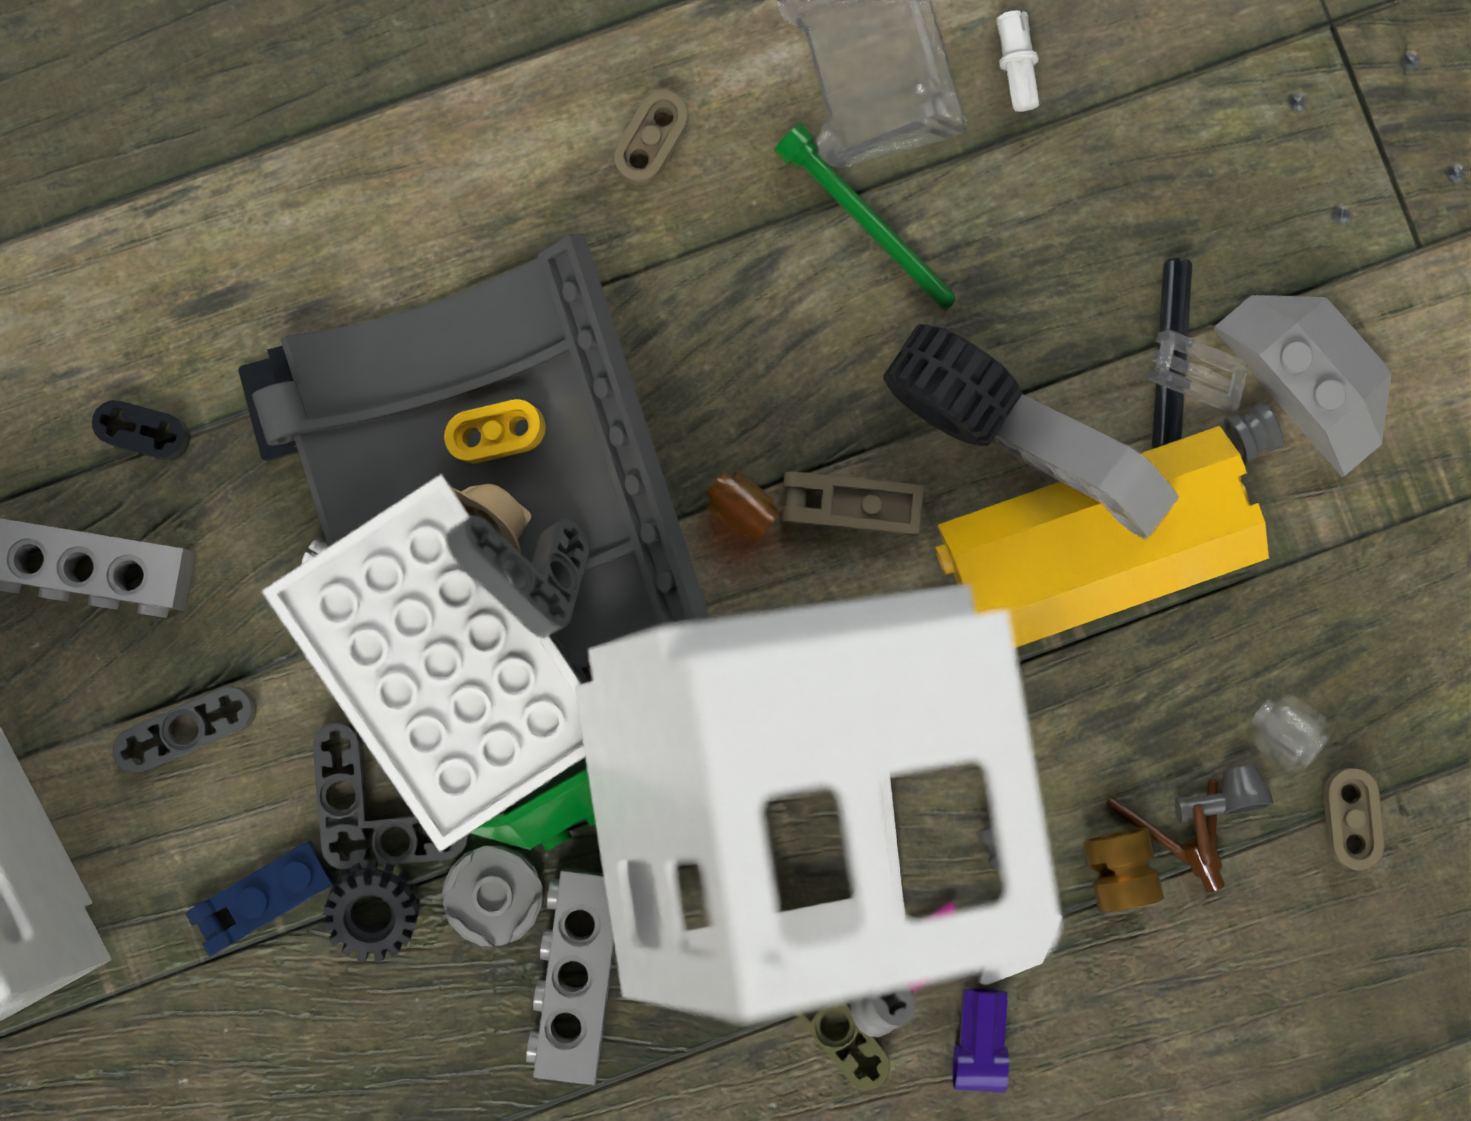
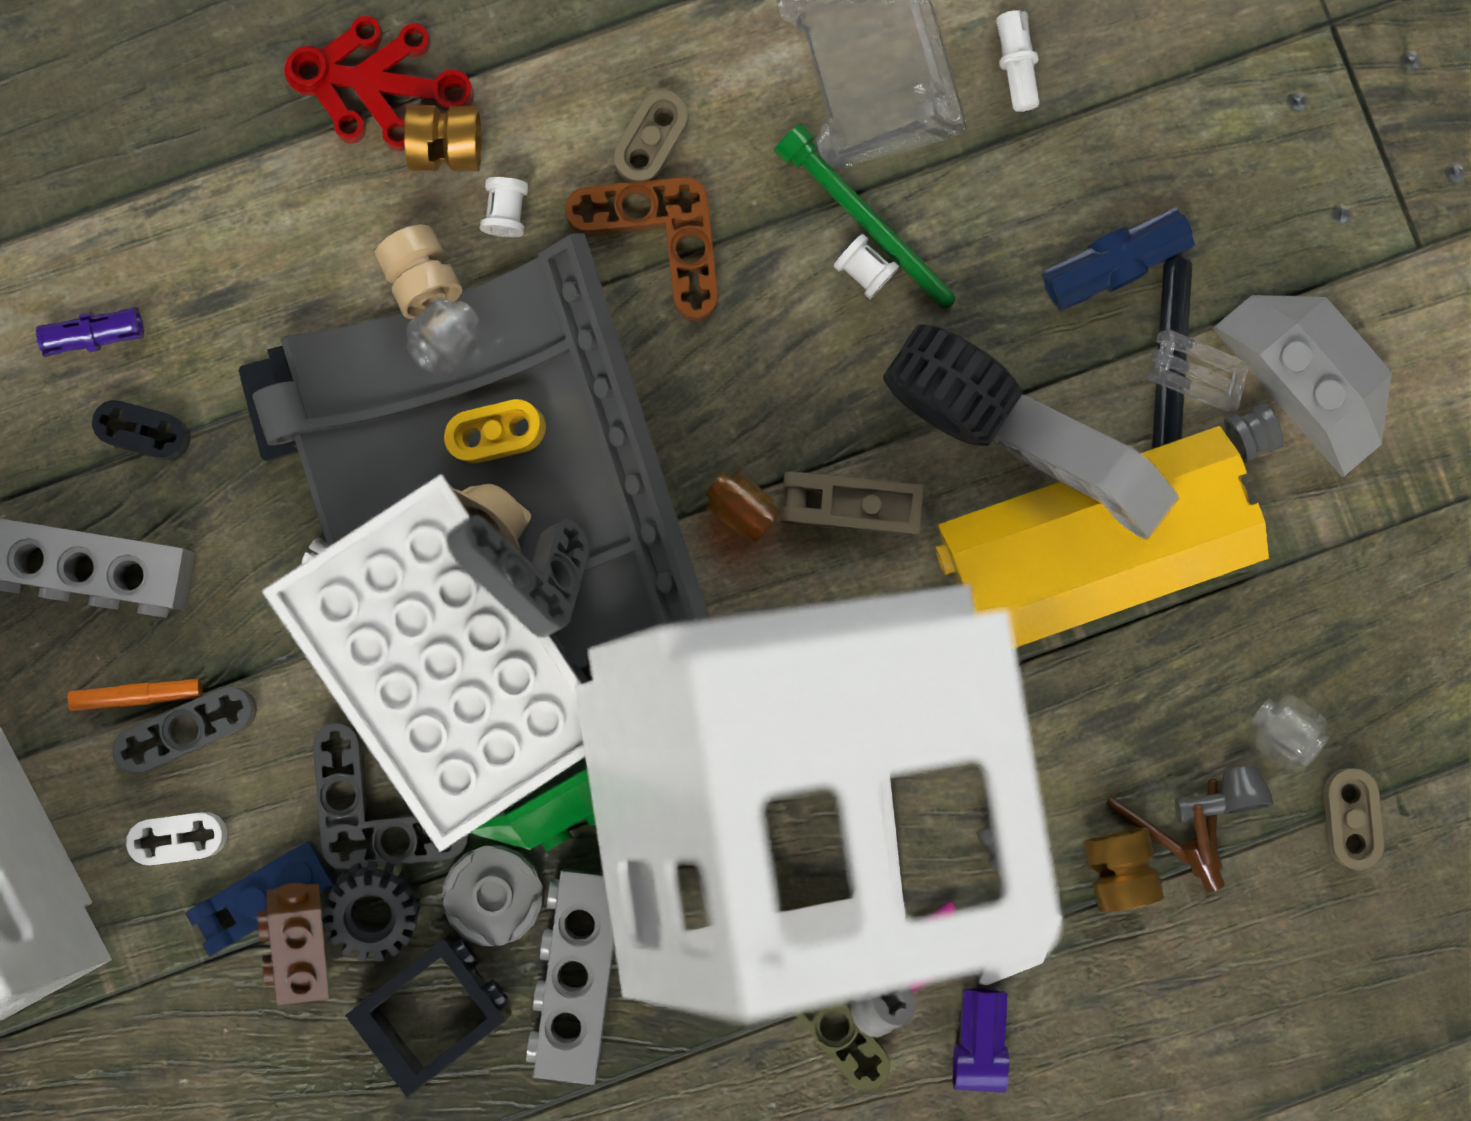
none -> dark purple pin [36,307,144,357]
none -> orange piece [67,678,203,711]
none -> white beam [126,812,228,865]
none -> reddish brown brick [257,882,329,1006]
none -> red plant [284,16,474,151]
none -> black window [345,934,511,1098]
none -> tan wheel [375,224,462,319]
none -> pearl gold wheel [405,105,482,171]
none -> clear head [406,298,481,373]
none -> white bush [480,177,528,237]
none -> dark orange beam [565,177,718,322]
none -> white bush [833,233,899,299]
none -> dark blue piece [1041,208,1195,312]

